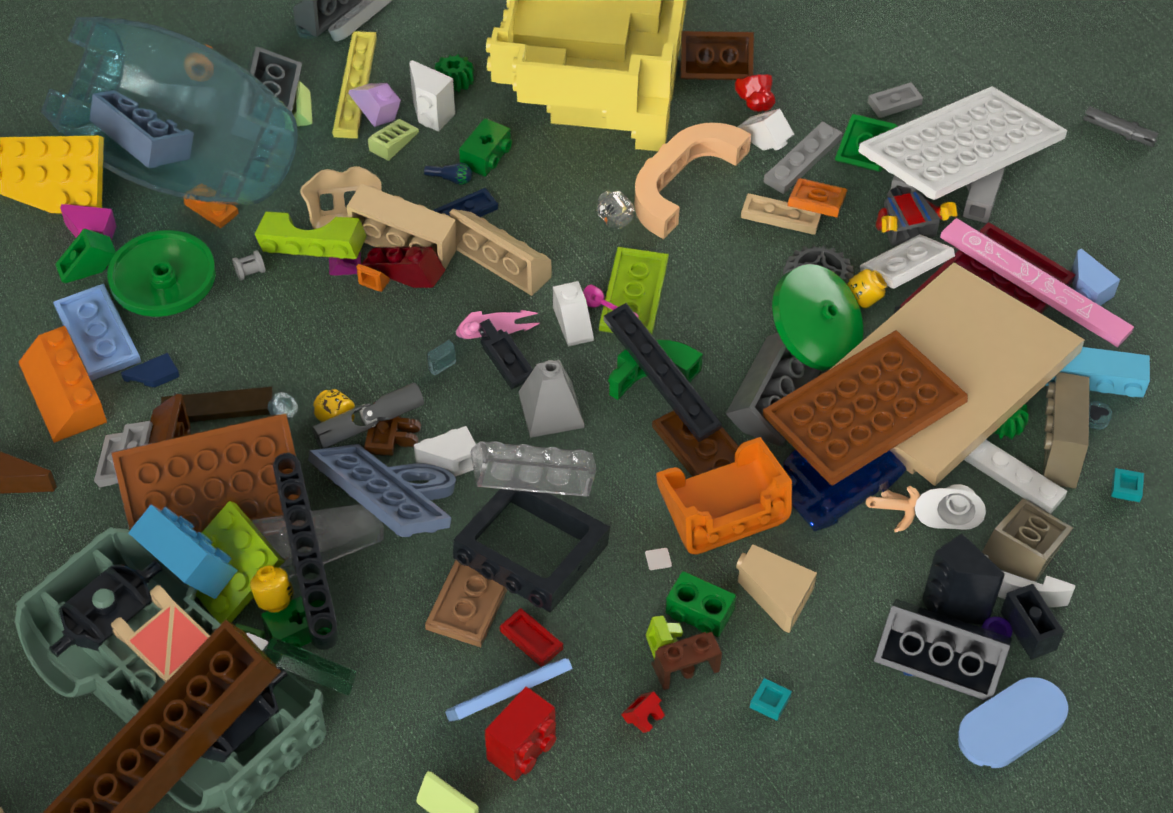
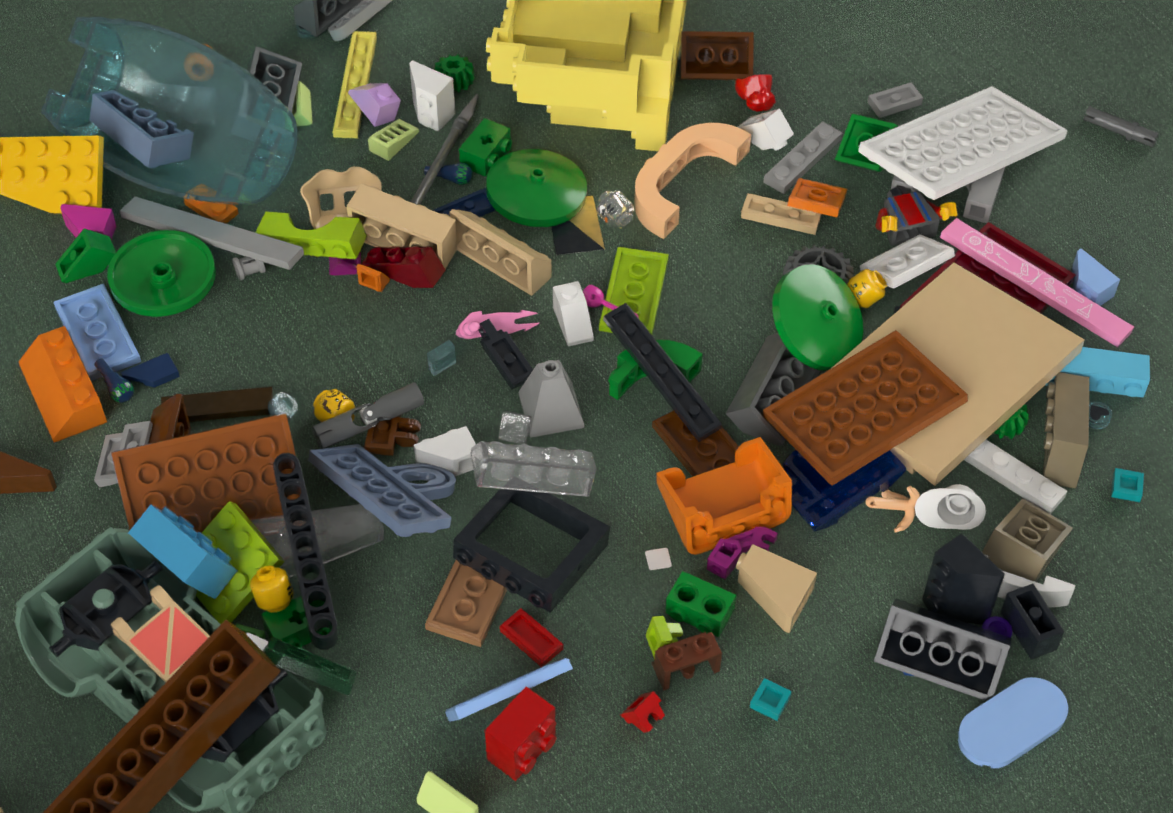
none -> dark blue piece [94,358,134,403]
none -> light grey tile [120,196,304,270]
none -> dark grey piece [410,94,478,205]
none -> green dish [486,149,587,227]
none -> clear tile [498,411,532,445]
none -> sticker [551,196,605,255]
none -> magenta piece [706,527,778,580]

